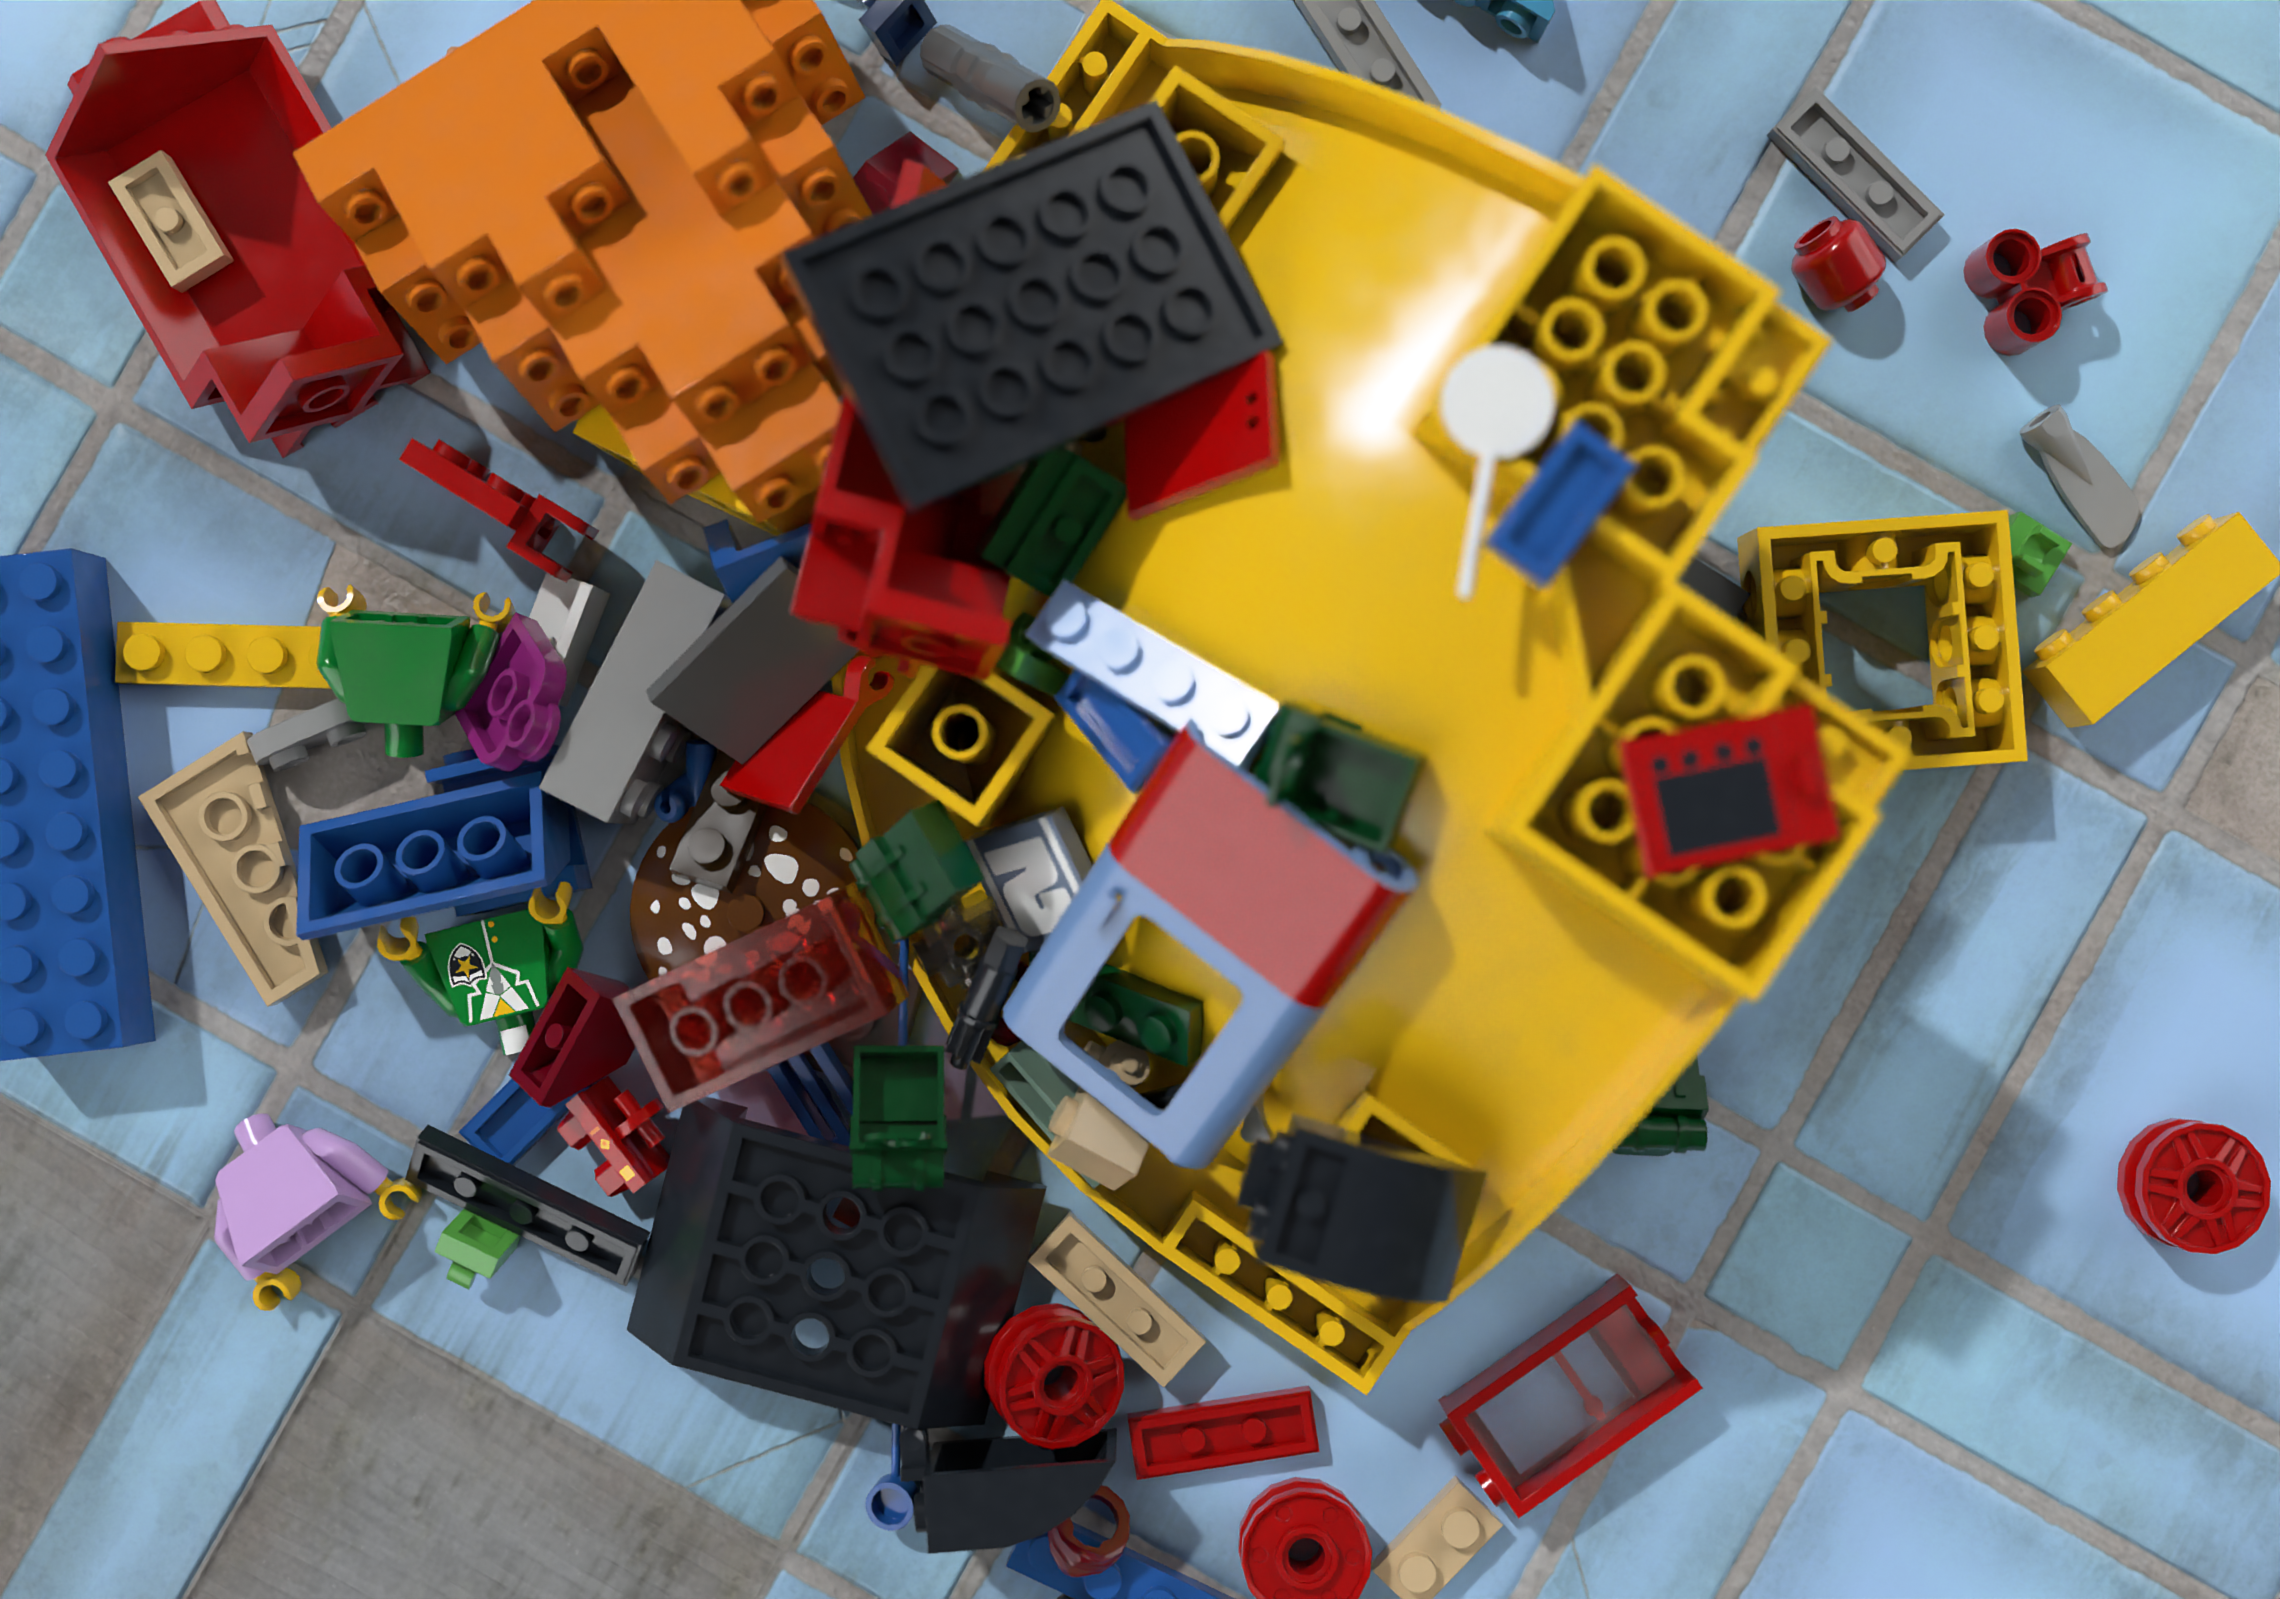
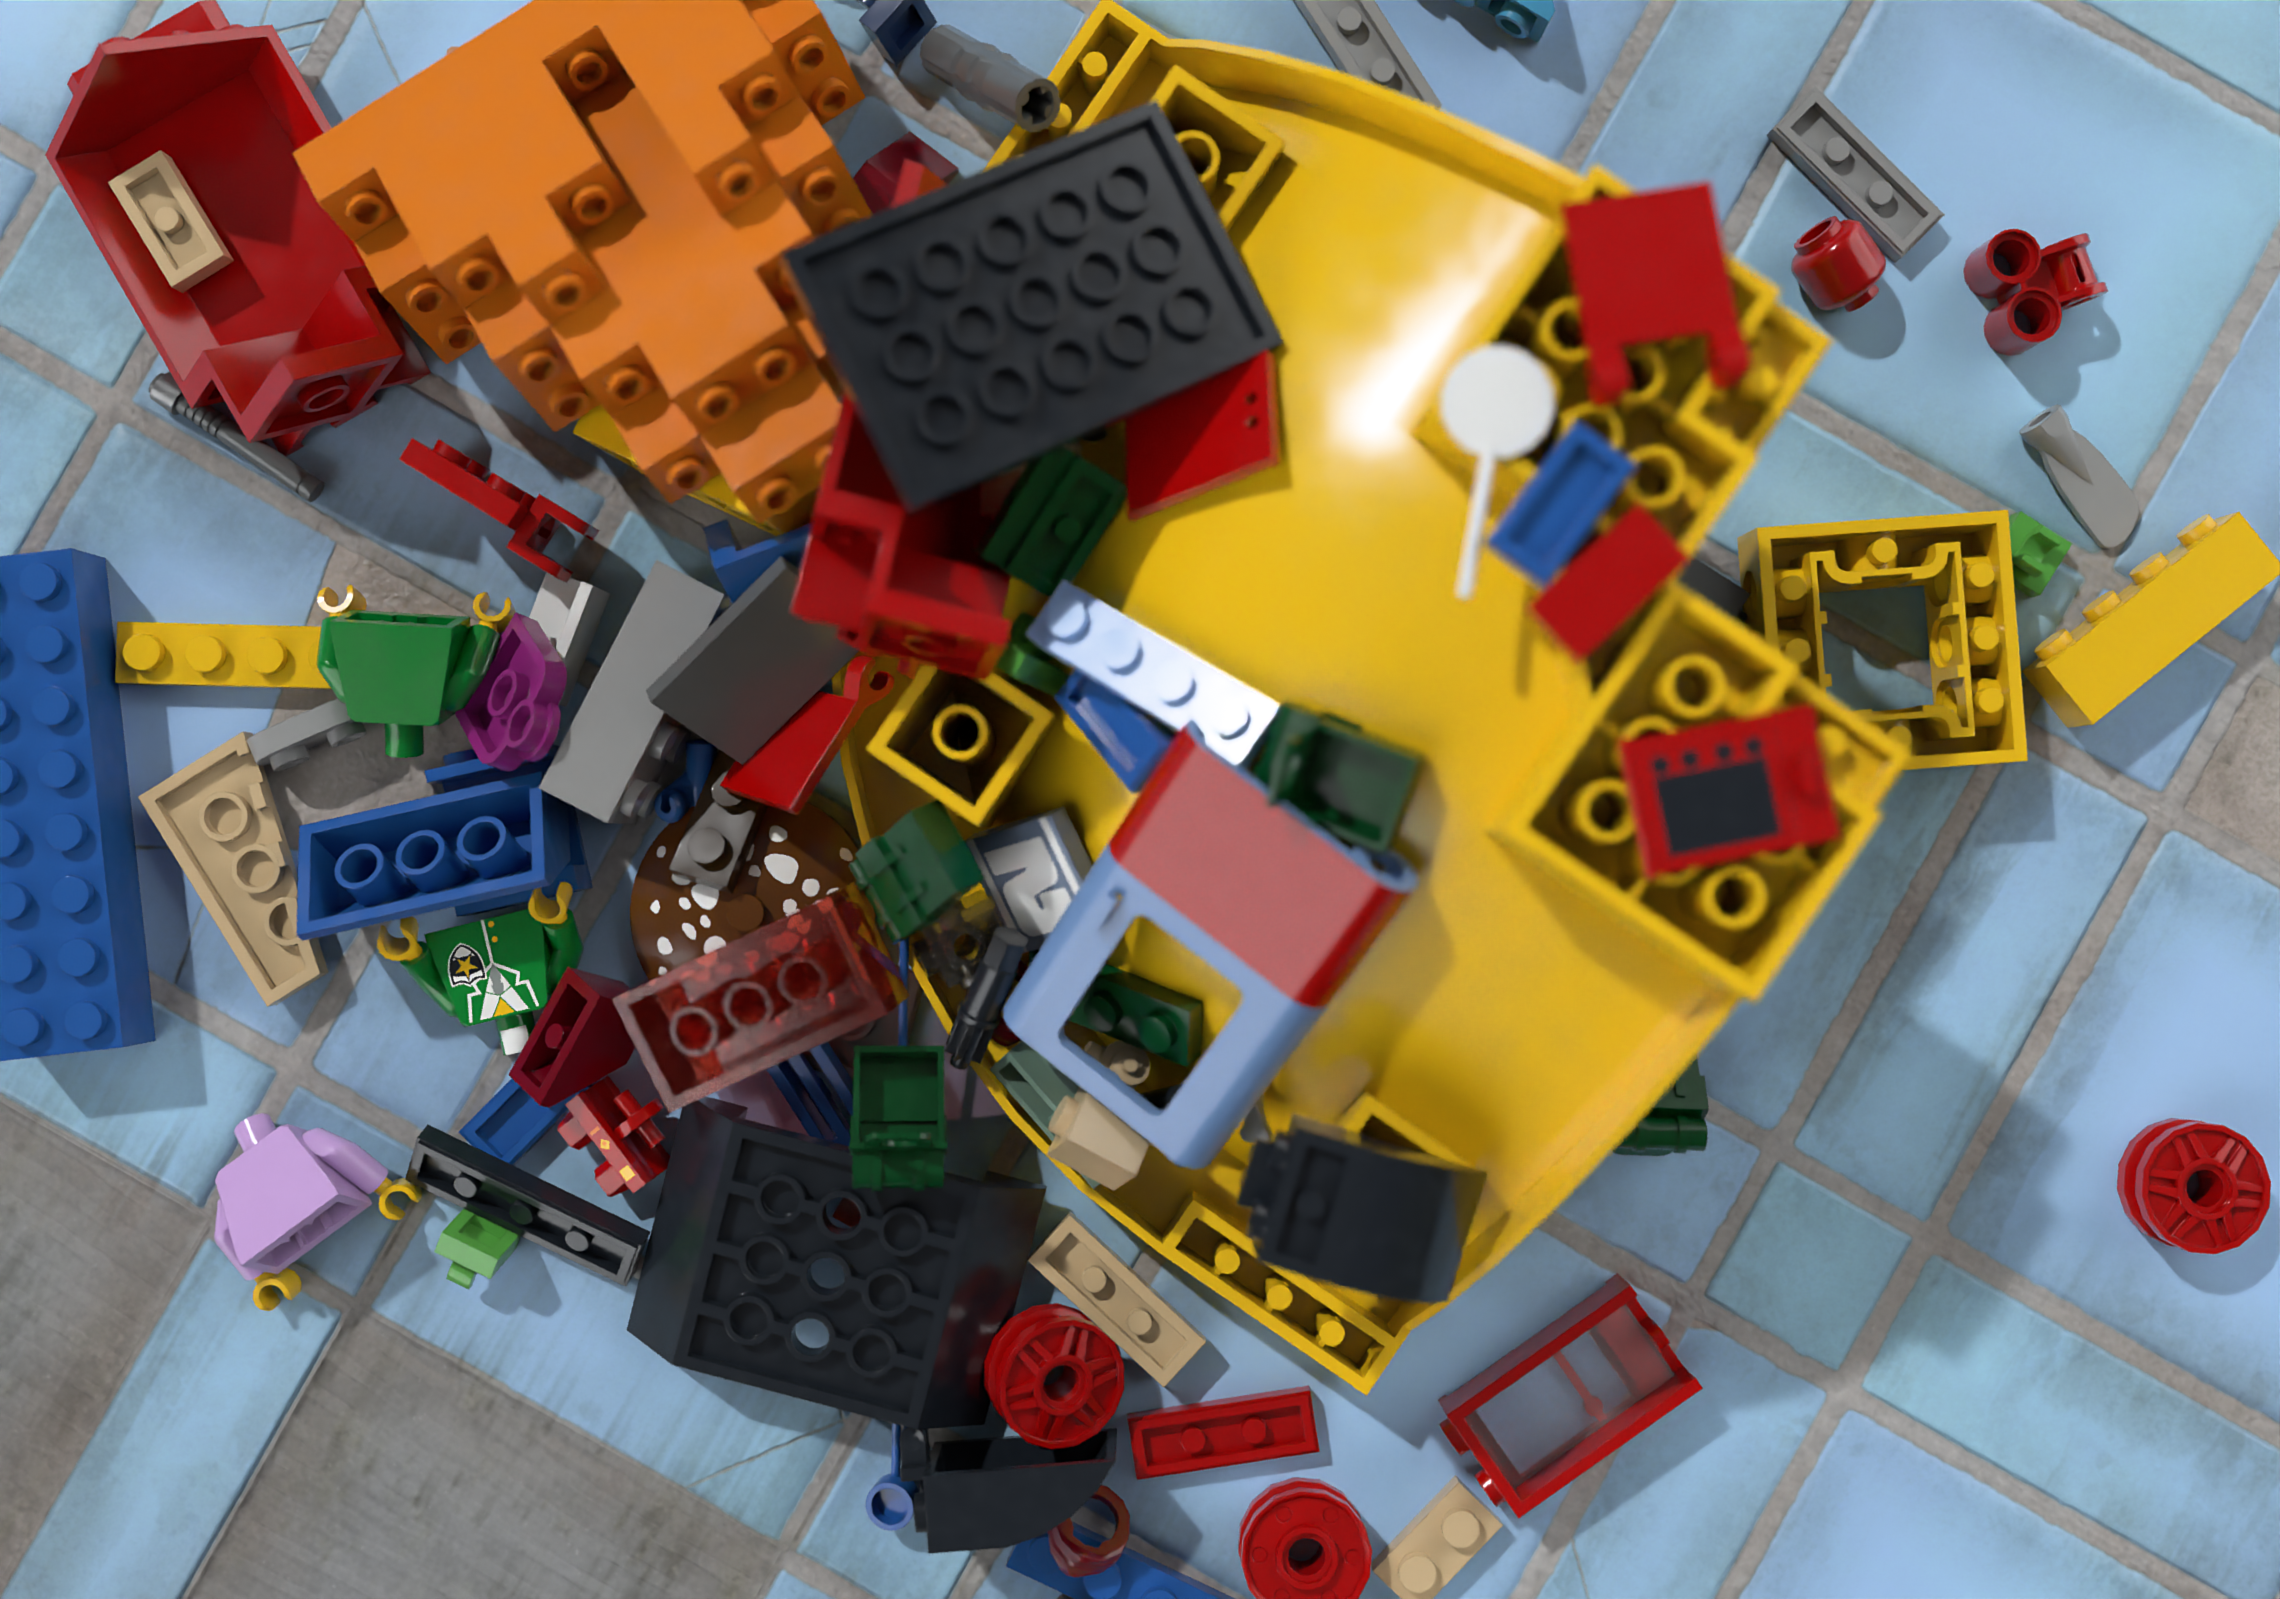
none -> dark grey piece [148,371,325,502]
none -> red tile [1523,503,1691,664]
none -> red flag [1559,181,1752,407]

